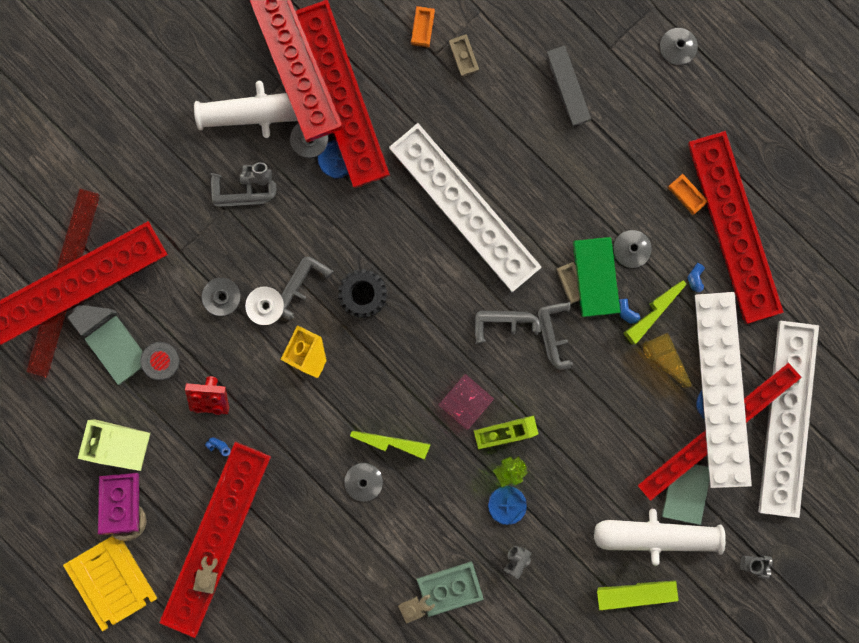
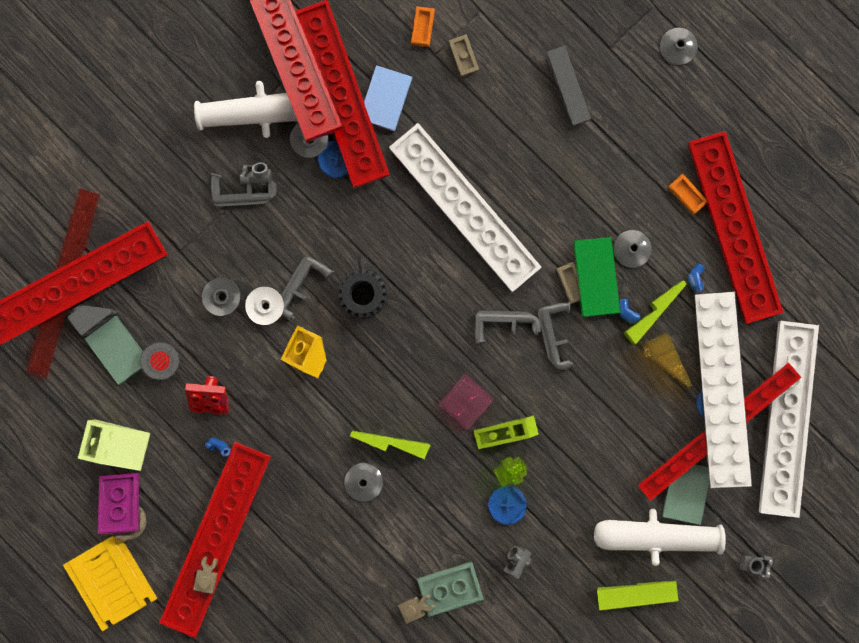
none -> light blue tile [364,65,412,132]

